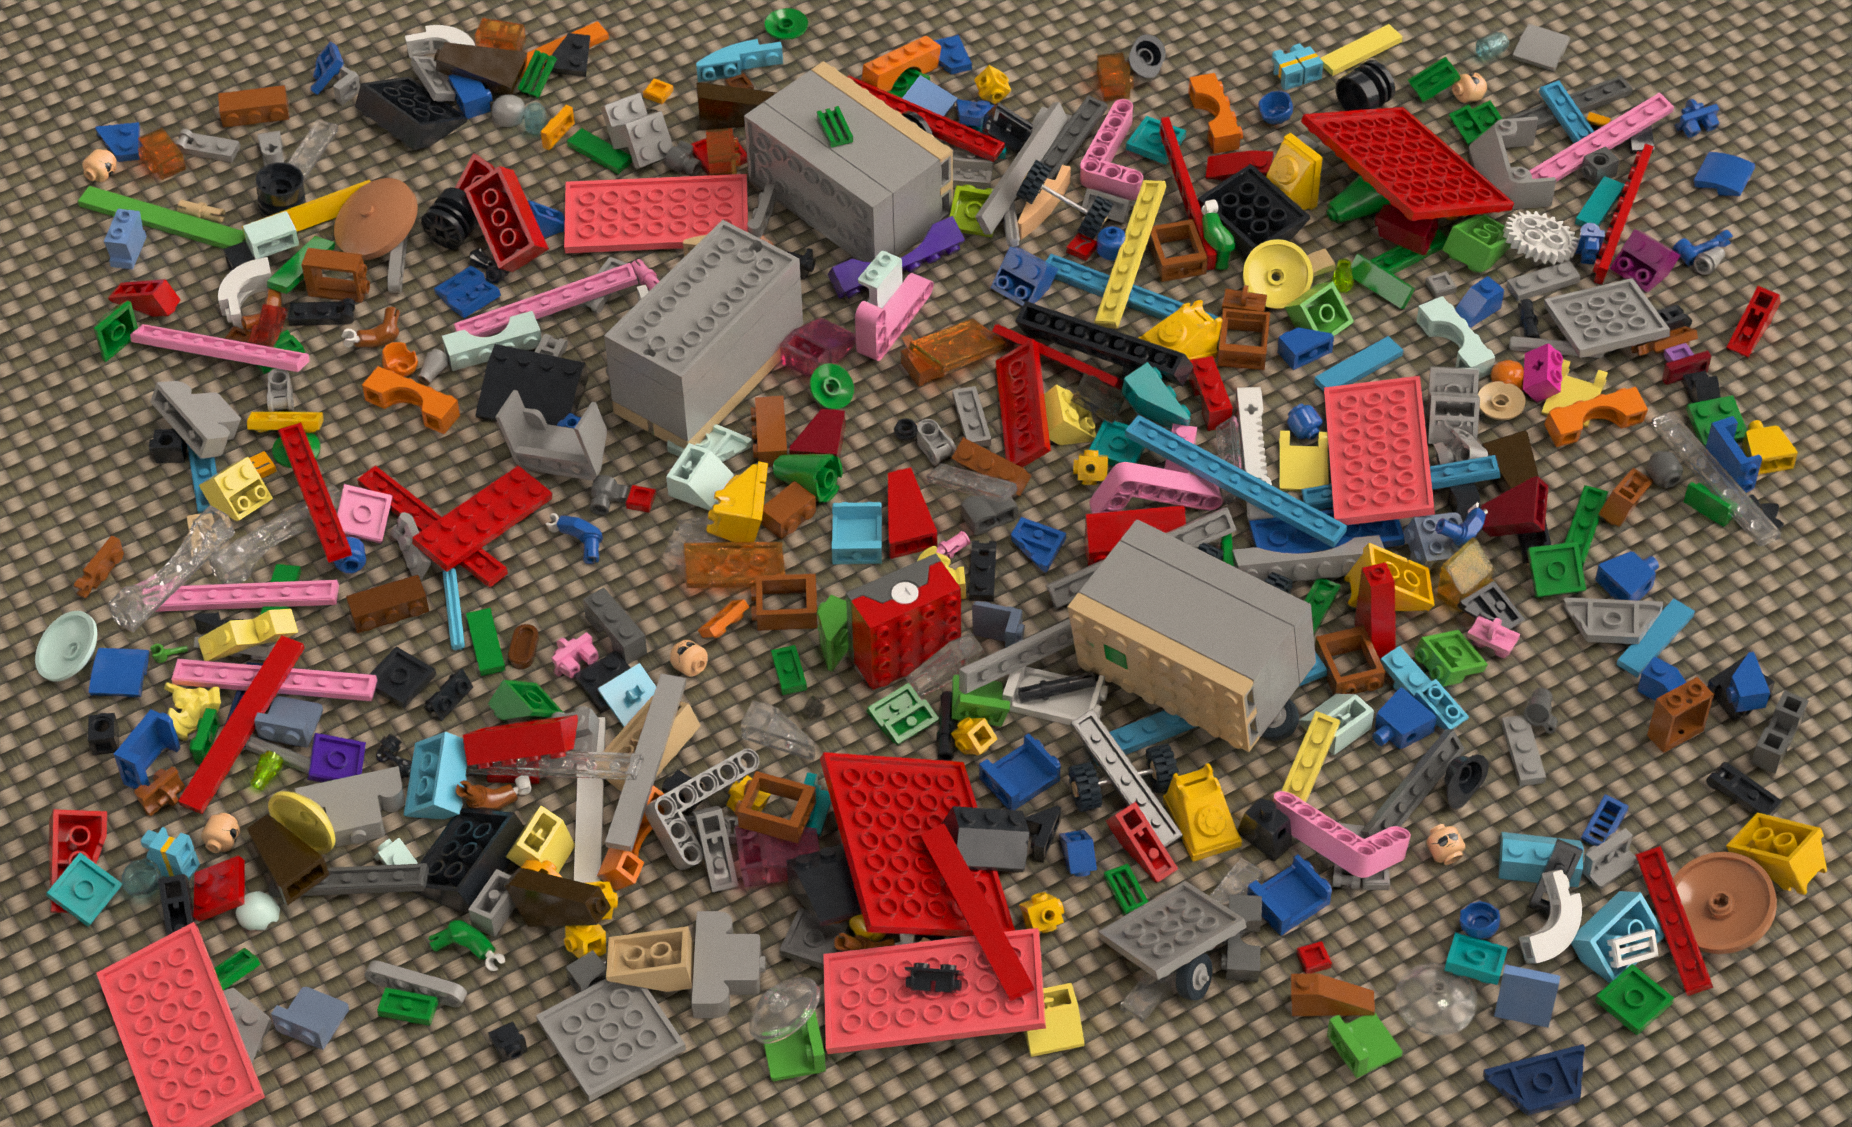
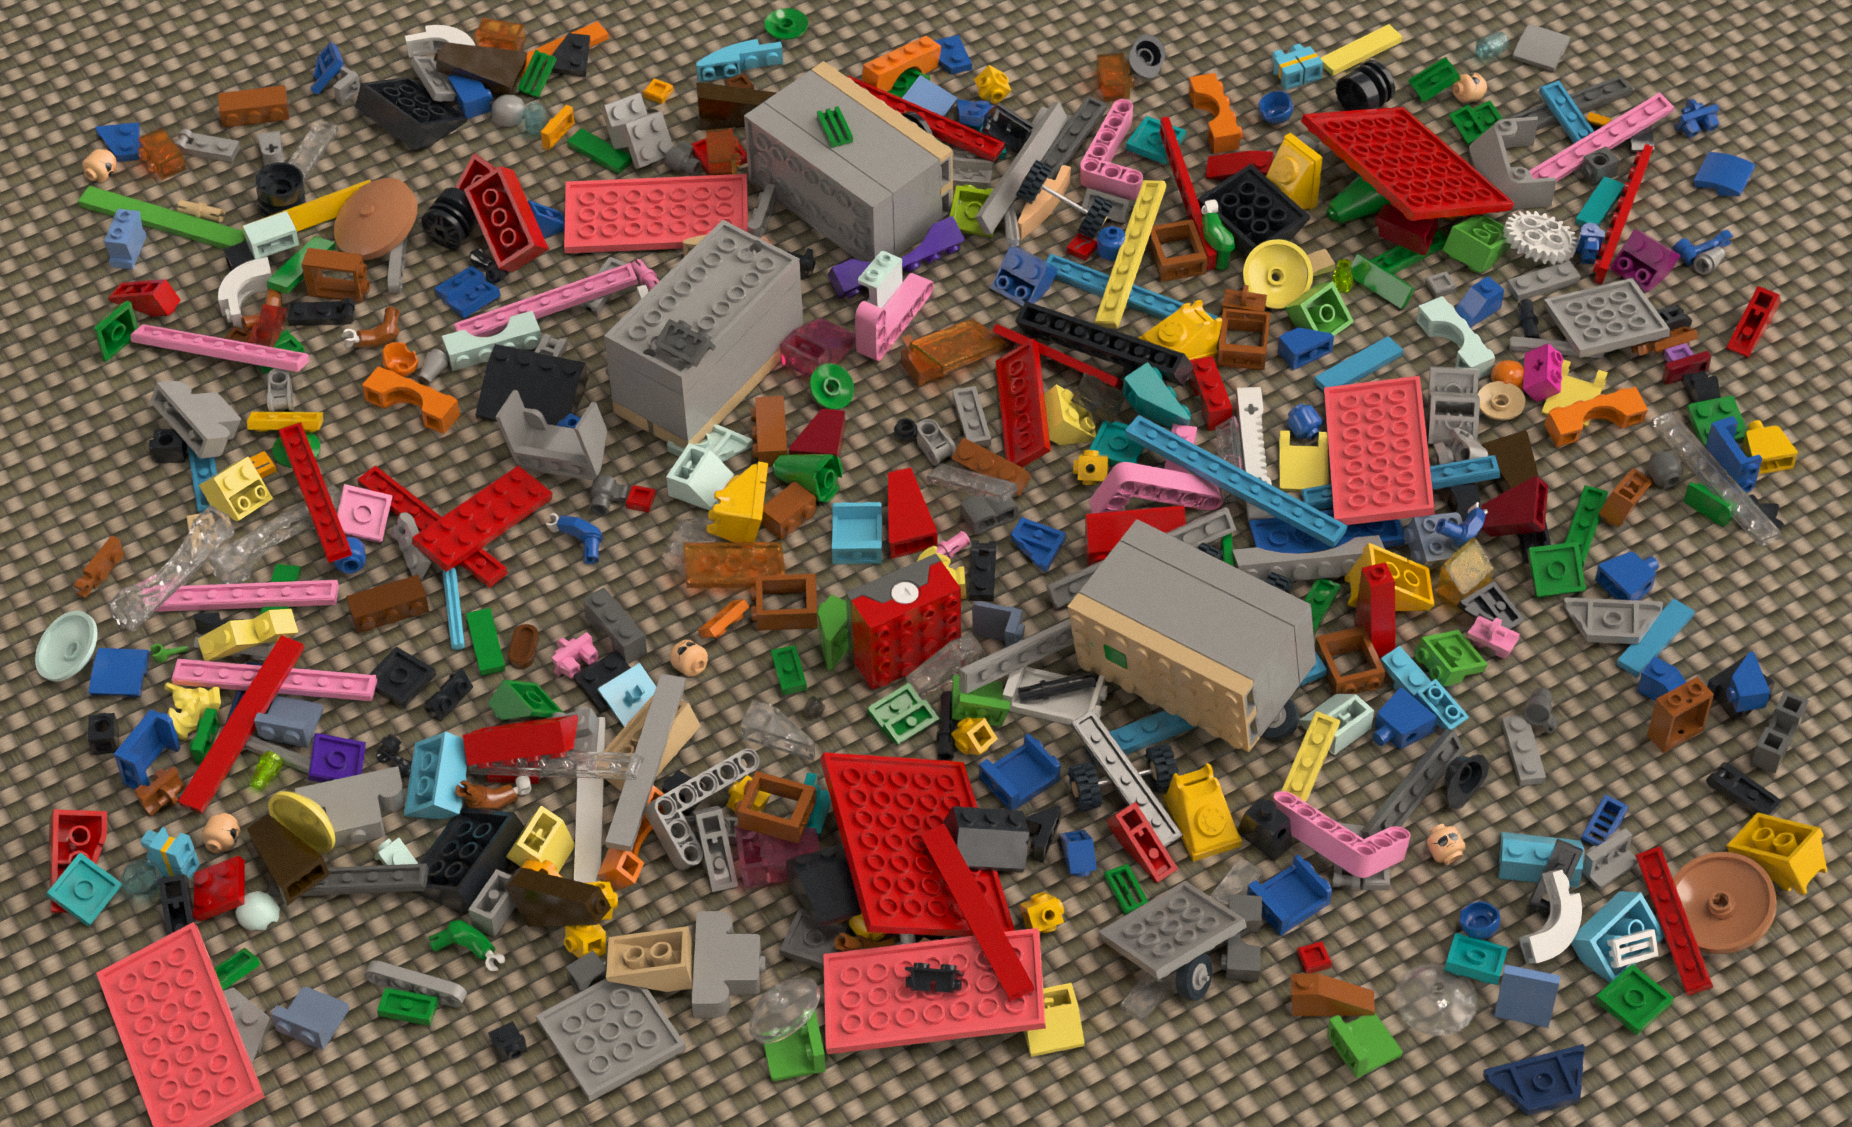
none -> dark grey bracket [654,319,716,367]

